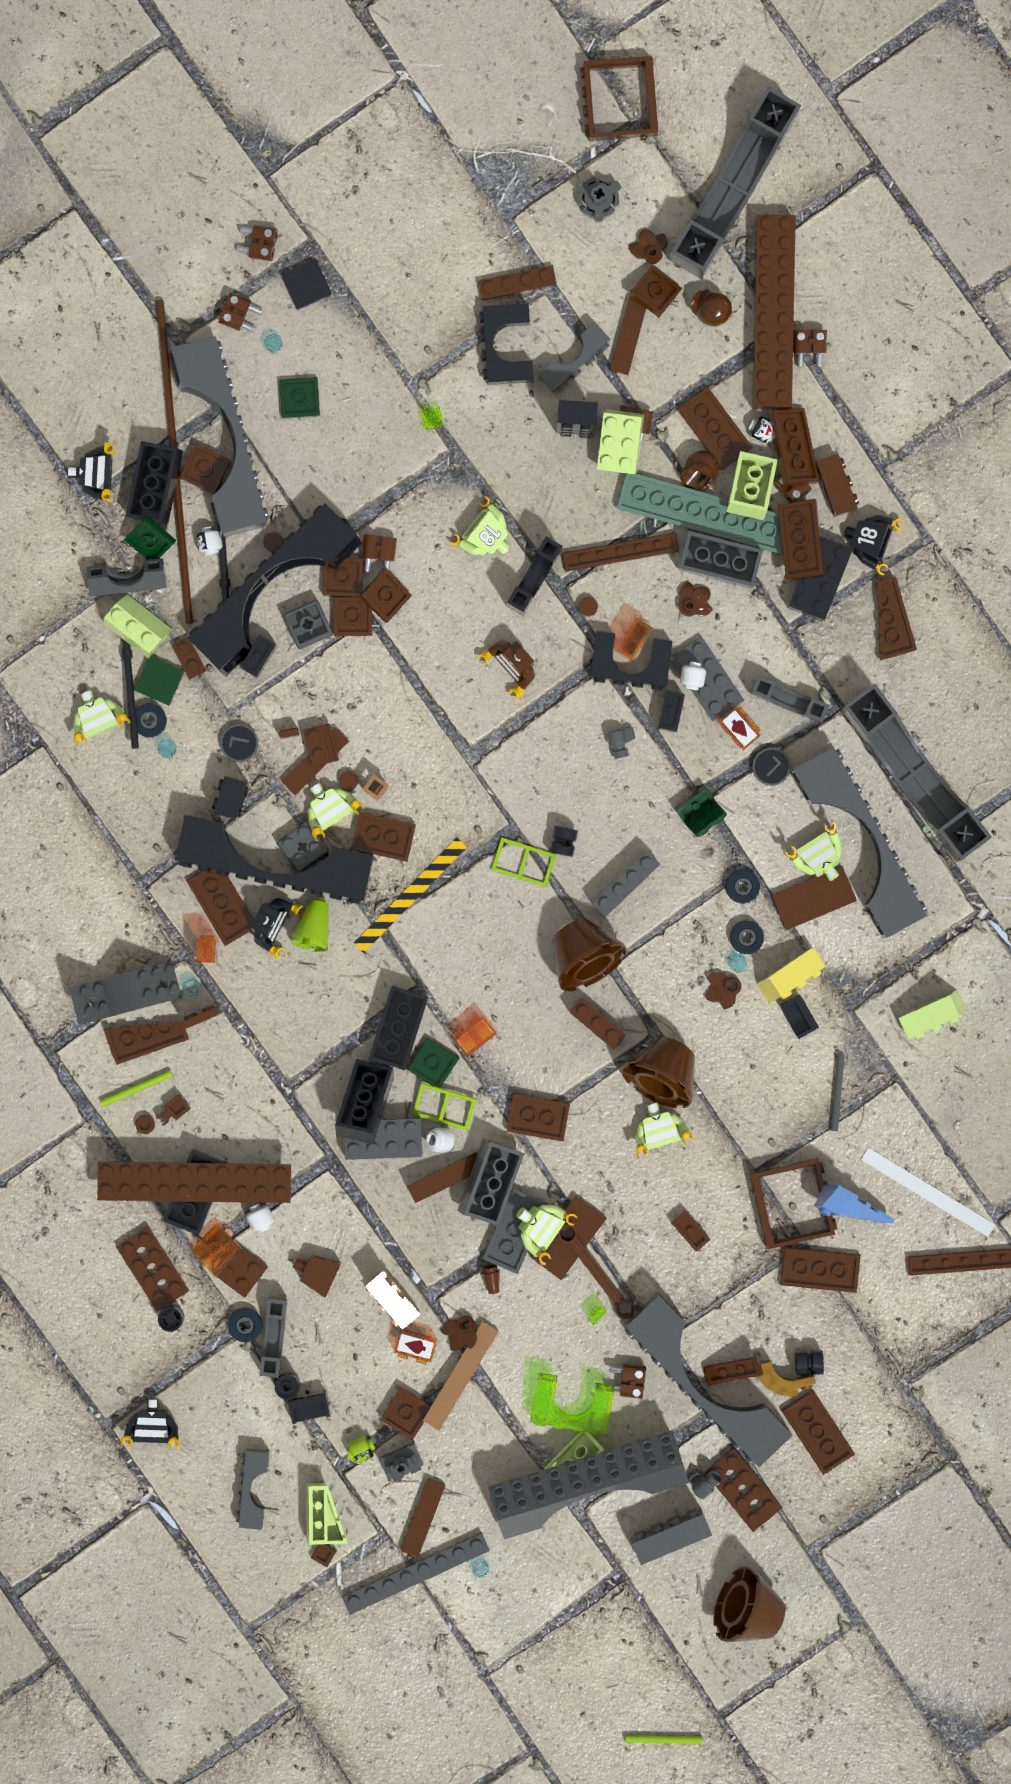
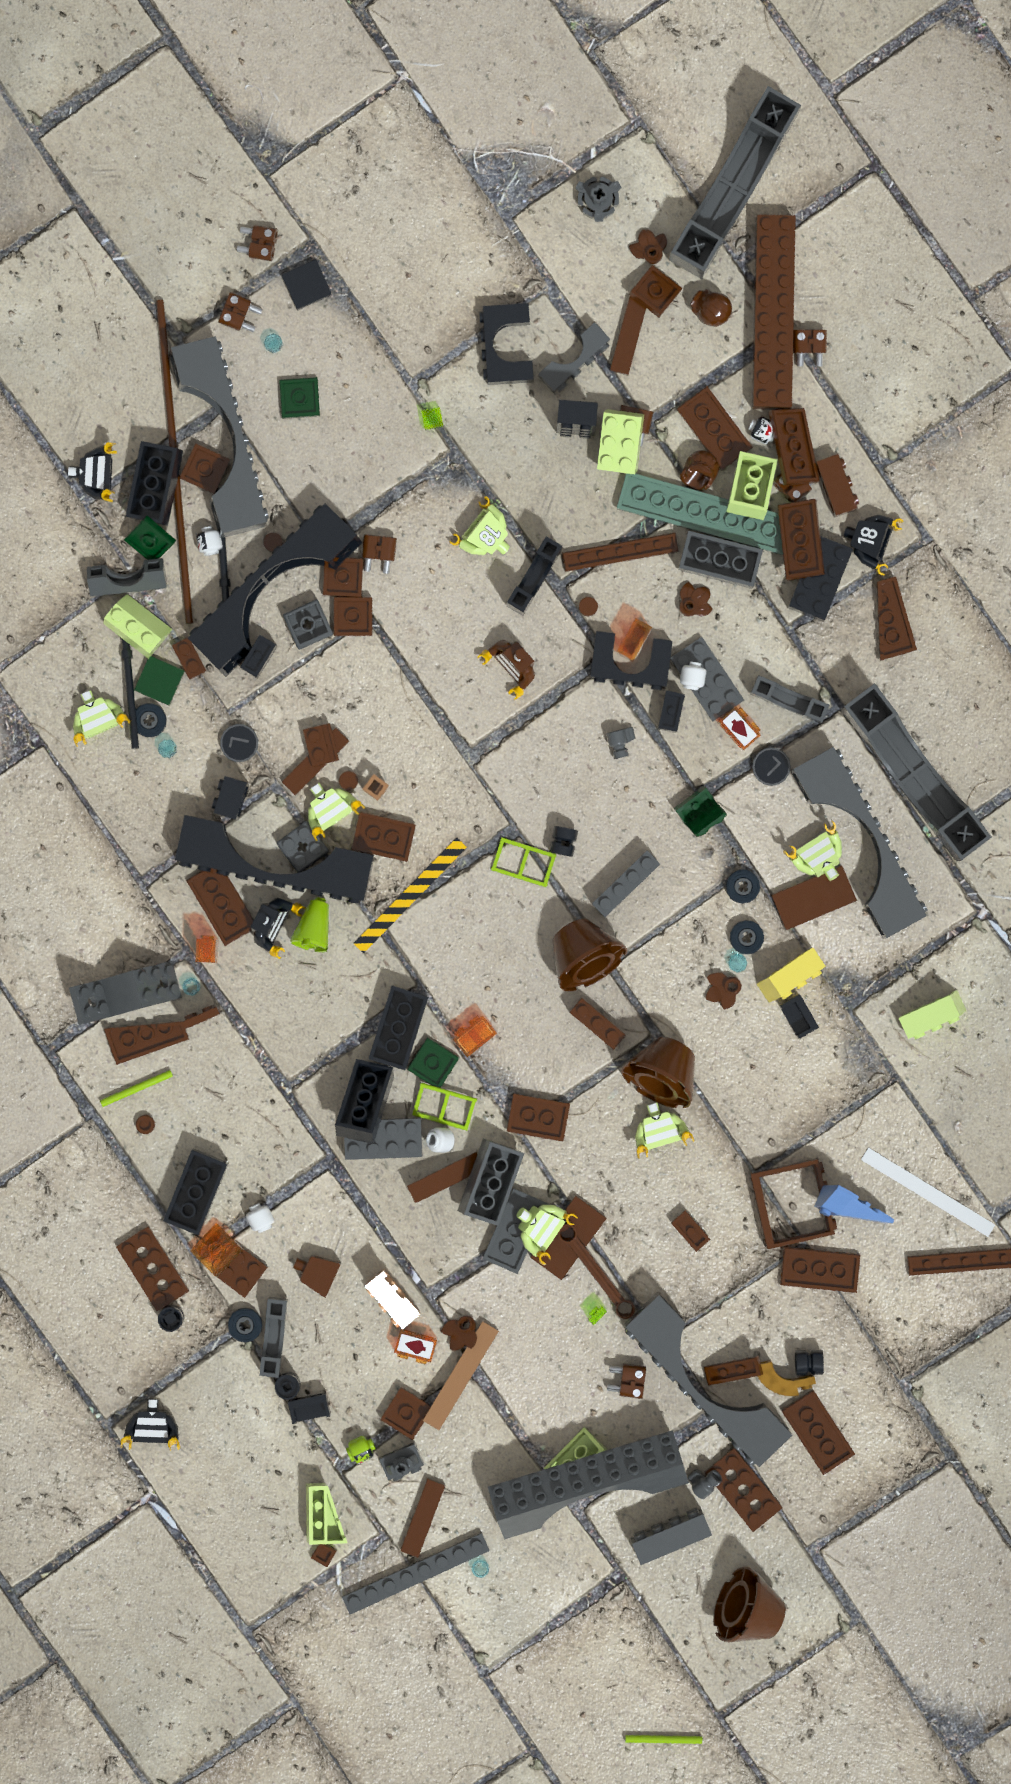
reddish brown plate [97,1161,291,1203] -> none
reddish brown plate [156,1094,191,1126] -> none
dark grey arch [236,1448,270,1530] -> none
reddish brown tile [279,728,300,739] -> none
reddish brown plate [359,568,412,623] -> none
reddish brown plate [478,265,557,300] -> none
reddish brown cone [481,1264,500,1294] -> none
clear neon green arch [530,1372,614,1436] -> none
reddish brown window [580,56,658,141] -> none
dark grey bar [830,1054,845,1131] -> none

